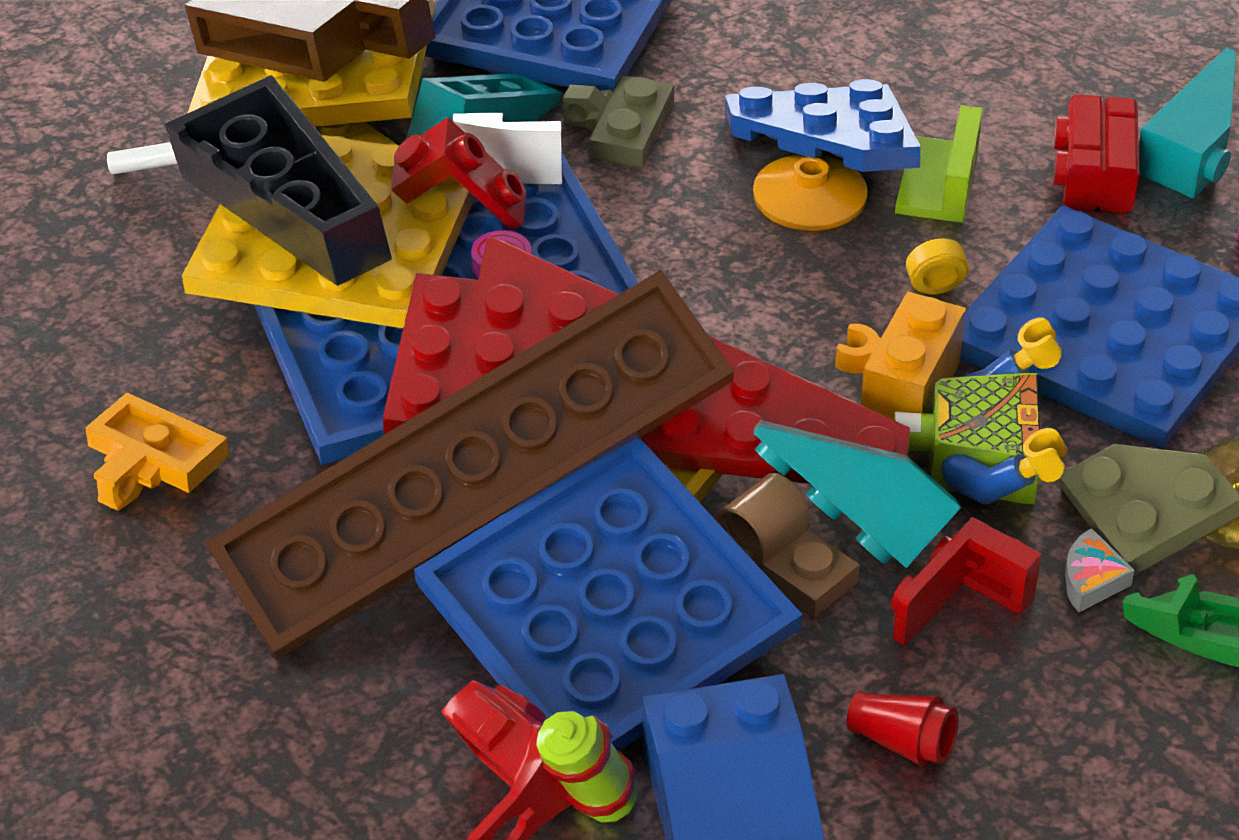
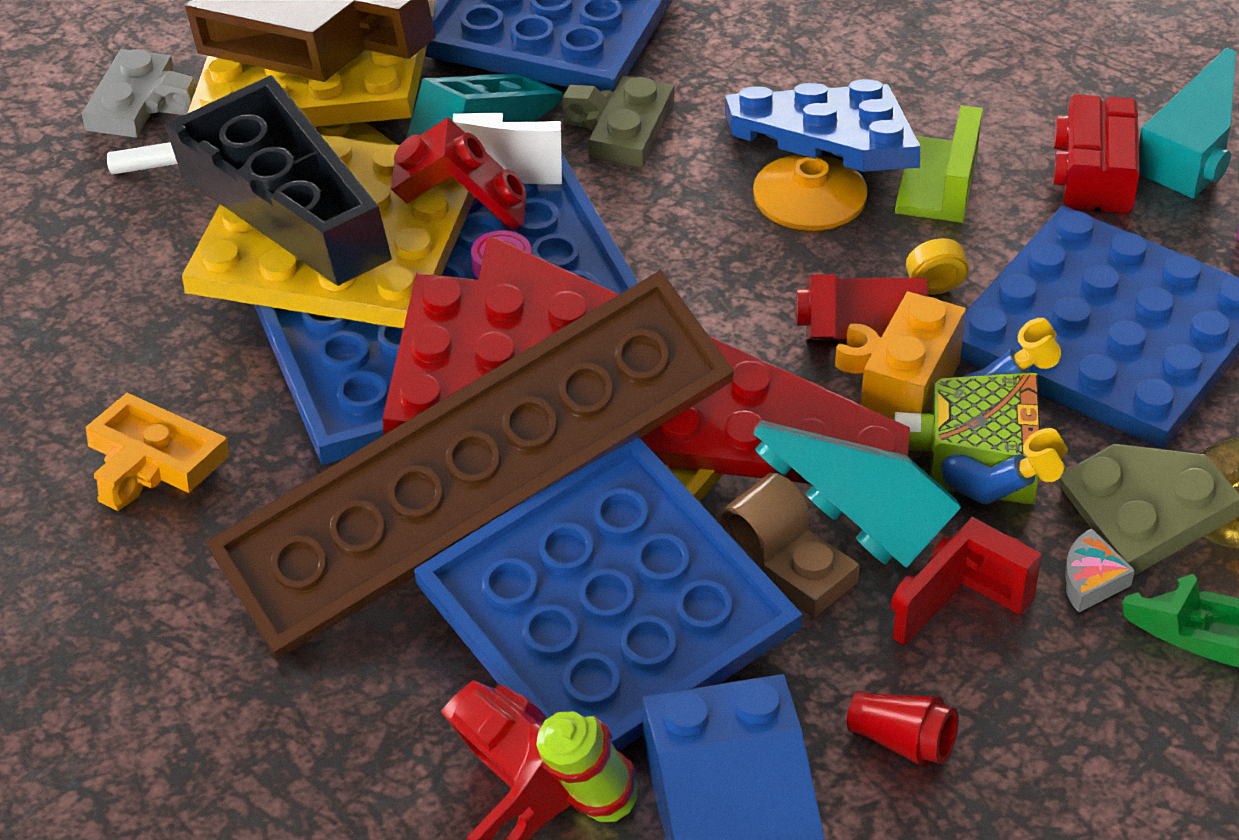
none -> light grey hinge [82,49,196,138]
none -> red bracket [795,274,928,340]

